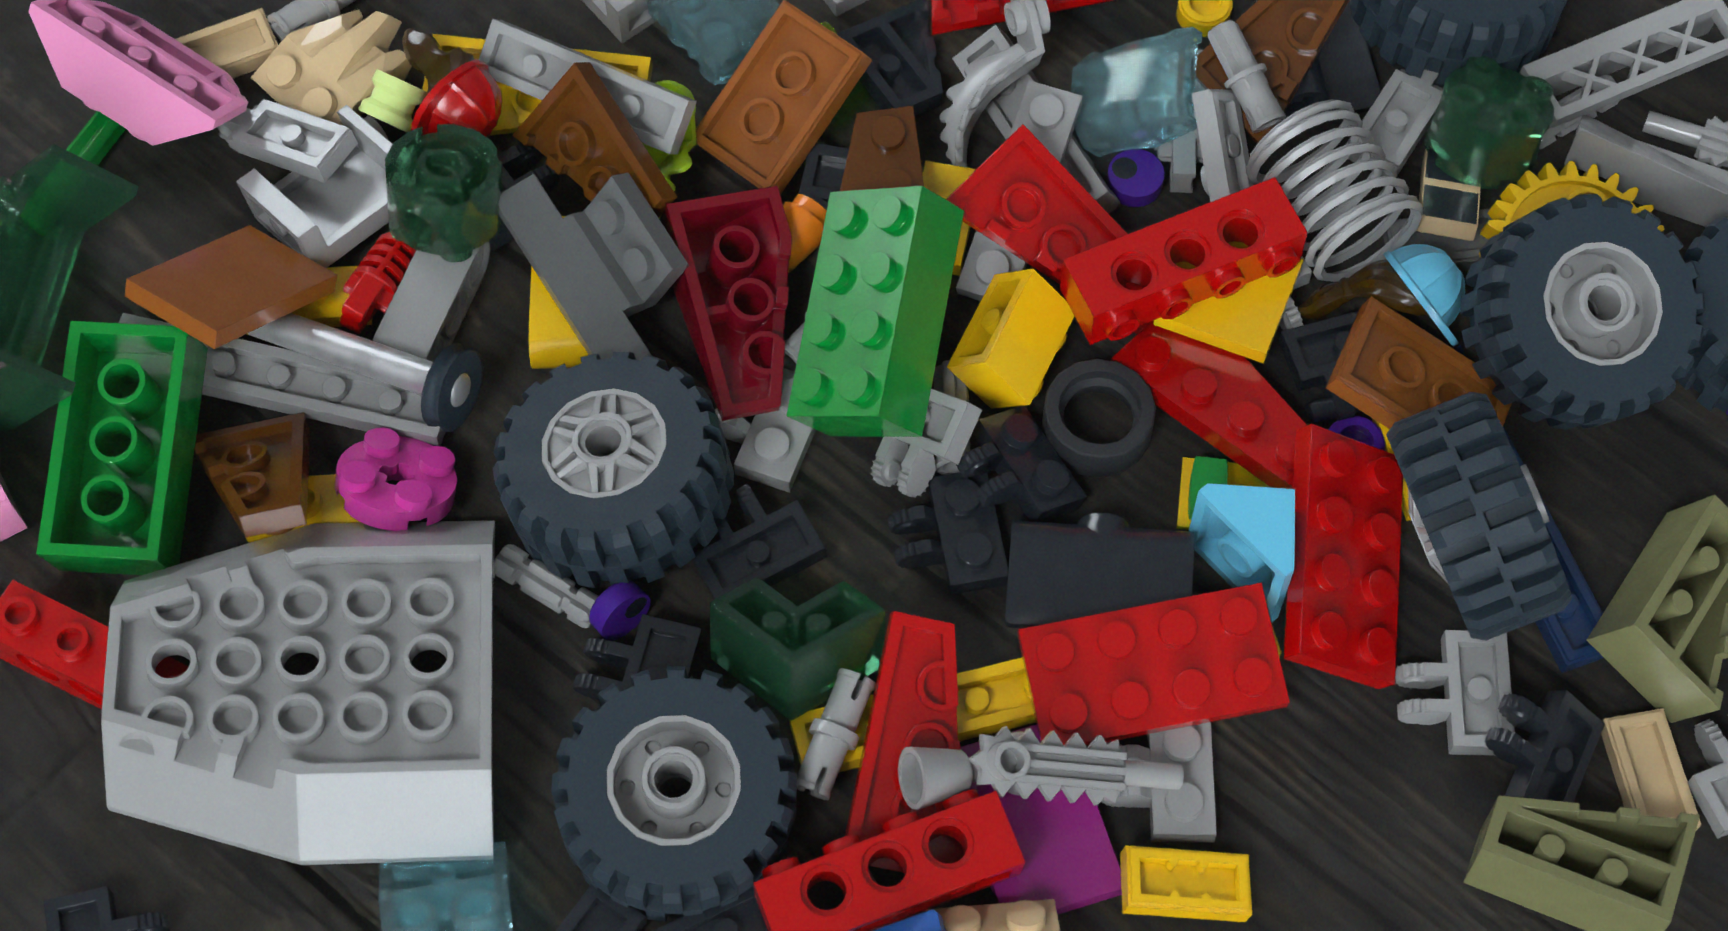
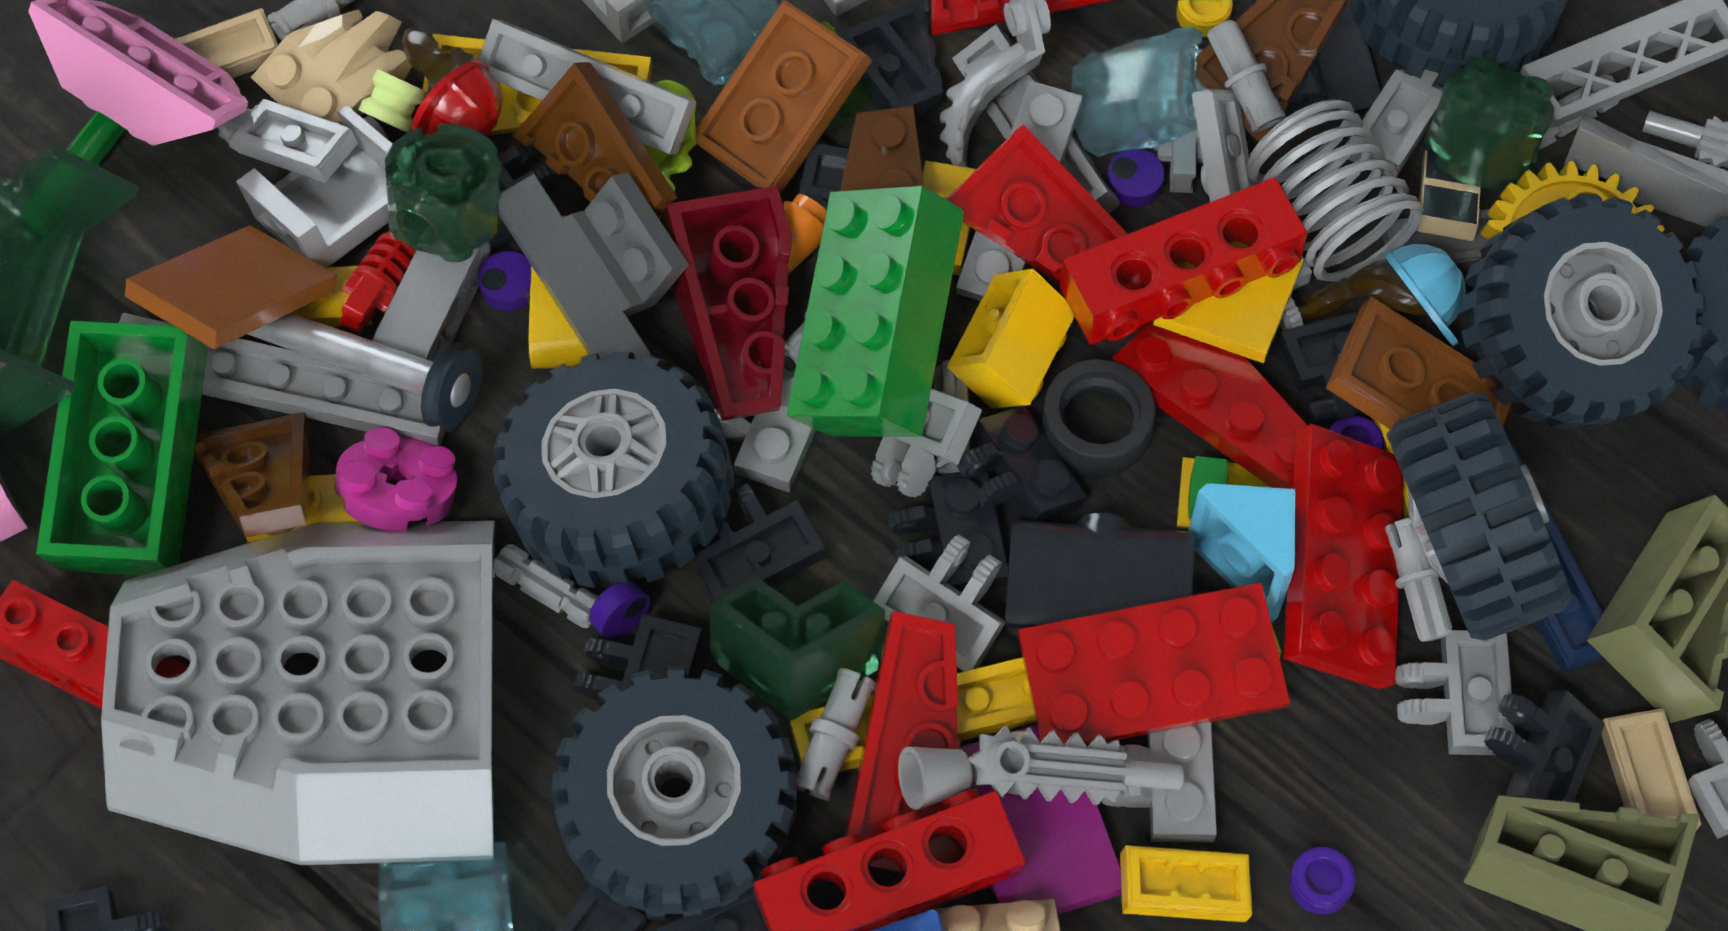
none -> dark purple tile [478,251,531,311]
none -> light grey hinge [869,534,1005,672]
none -> dark purple tile [1289,847,1356,915]
none -> light grey axle [1385,518,1452,641]

